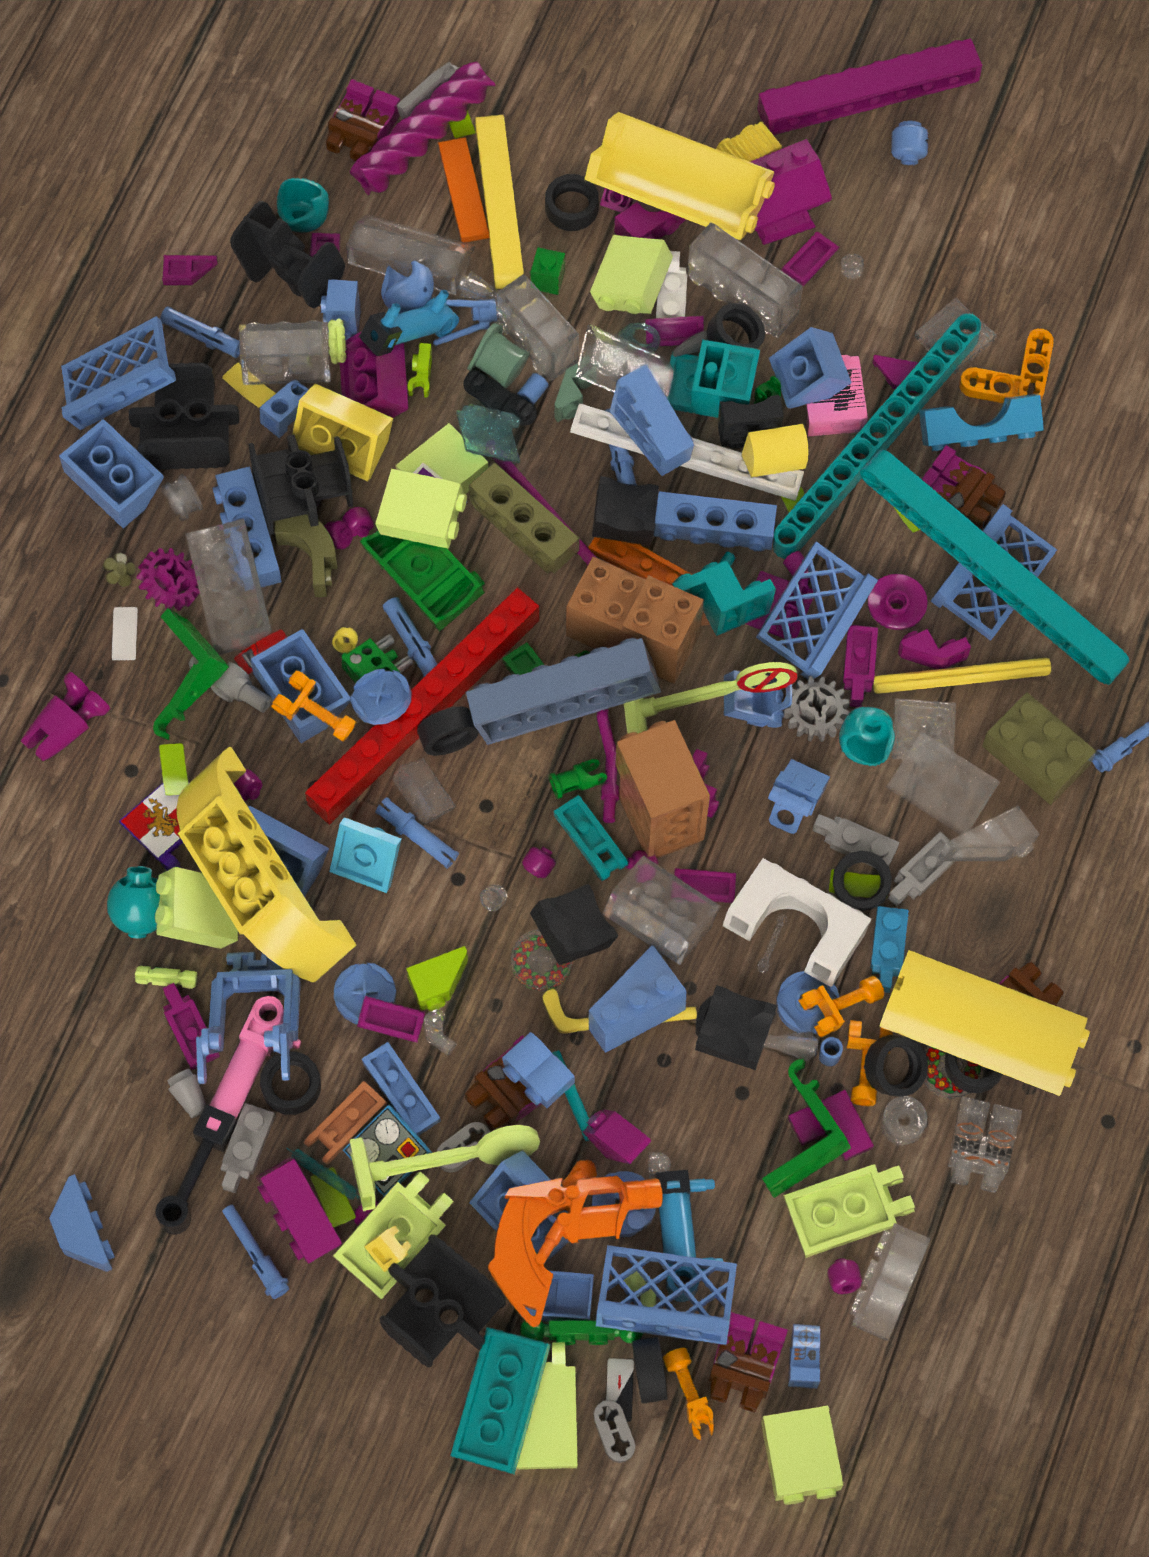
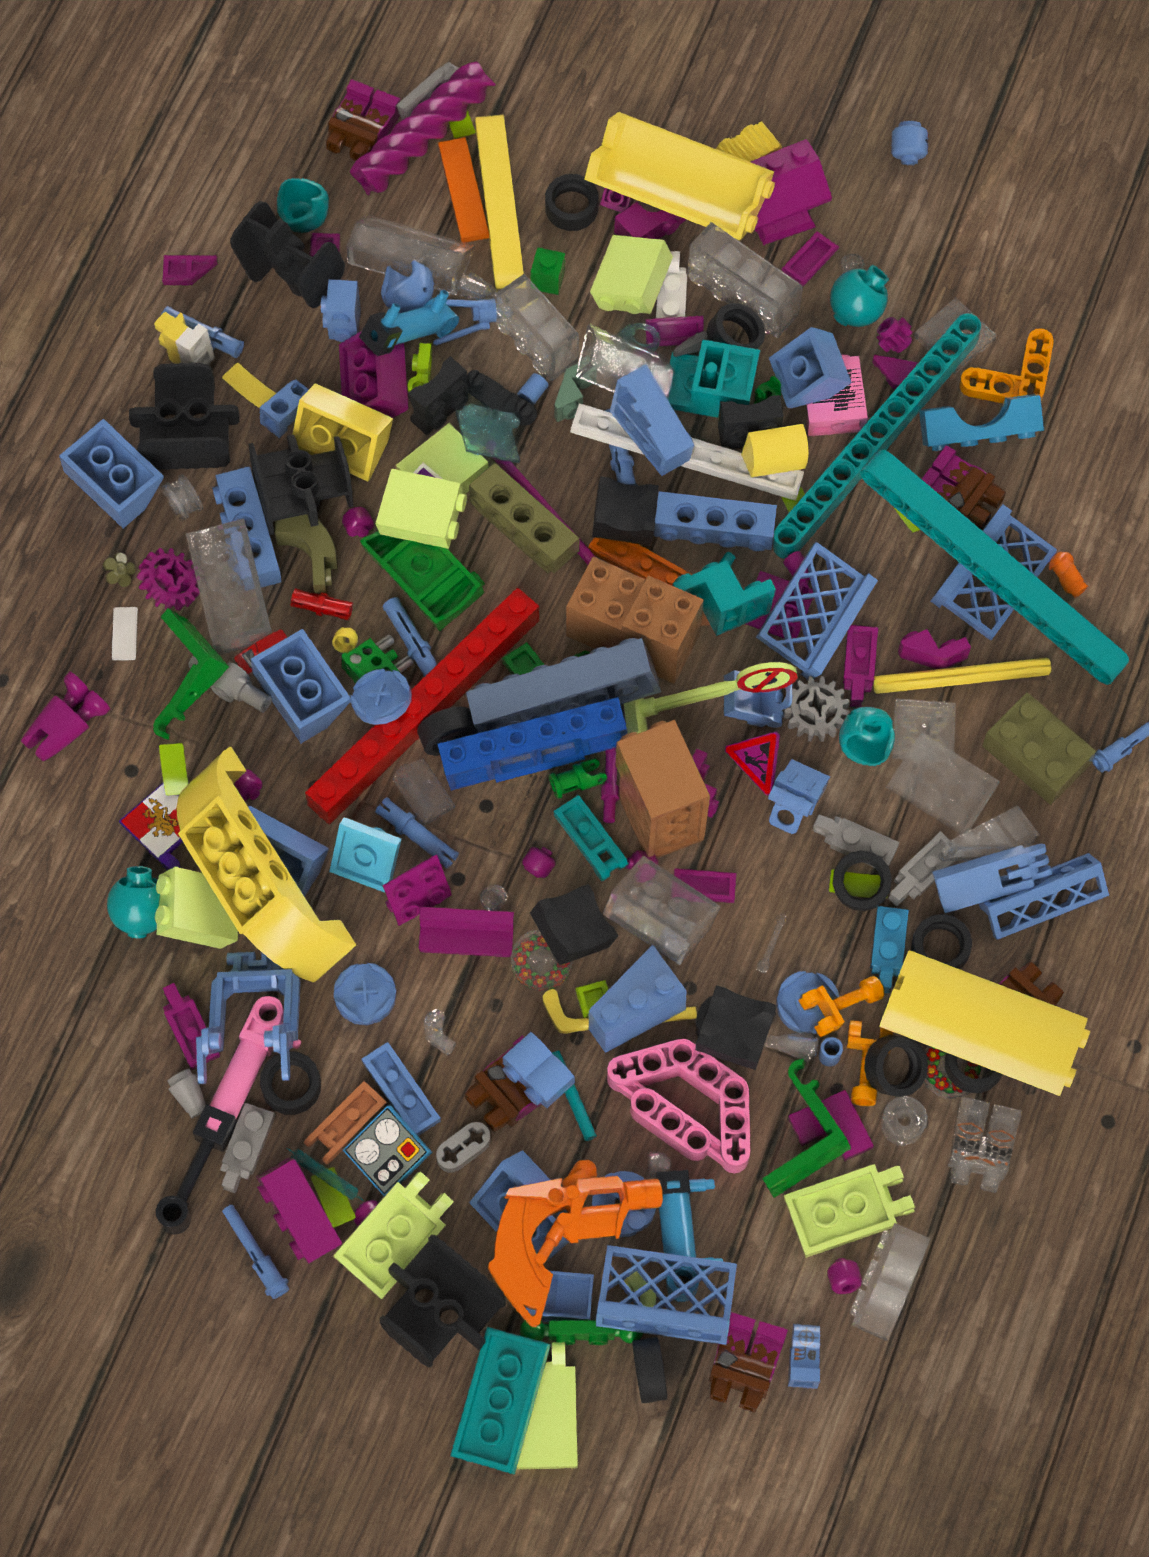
medium blue slope [49,1174,115,1272] -> none
medium blue fence [61,316,176,430] -> none
yellowish green axle [135,966,197,989] -> none
clear brick [239,320,331,385] -> none
light orange bar [271,670,357,742] -> none
magenta piece [324,520,353,550] -> none
yellowish green axle [328,318,346,364] -> none
yellowish green piece [350,1125,540,1211] -> none
magenta tile [357,996,425,1043] -> none
light yellow tile [364,1226,411,1272] -> none
lime slope [406,946,468,1011] -> none
sand green piece [467,323,530,388] -> none
magenta slope [583,1110,651,1164] -> none
light grey beam [593,1400,635,1463] -> none
white sticker [606,1358,634,1422] -> none
light orange bar [663,1348,714,1440] -> none
white arch [723,858,871,987] -> none
magenta brick [757,38,982,135] -> none
yellowish green brick [761,1406,843,1505] -> none
magenta dish [867,574,928,630] -> none
none -> hips [154,312,215,365]
none -> red pin [290,588,354,621]
none -> magenta hinge [382,855,452,926]
none -> black brick [408,356,468,435]
none -> magenta panel [419,907,514,957]
none -> blue window [438,697,628,791]
none -> lime tile [575,980,608,1018]
none -> bright pink piece [607,1039,750,1173]
none -> piece [725,731,780,795]
none -> teal brick [830,265,889,327]
none -> magenta gear [876,317,913,353]
none -> black tyre [911,914,972,970]
none -> medium blue hinge [932,843,1052,913]
none -> medium blue fence [979,853,1109,940]
none -> orange arm [1049,551,1088,598]

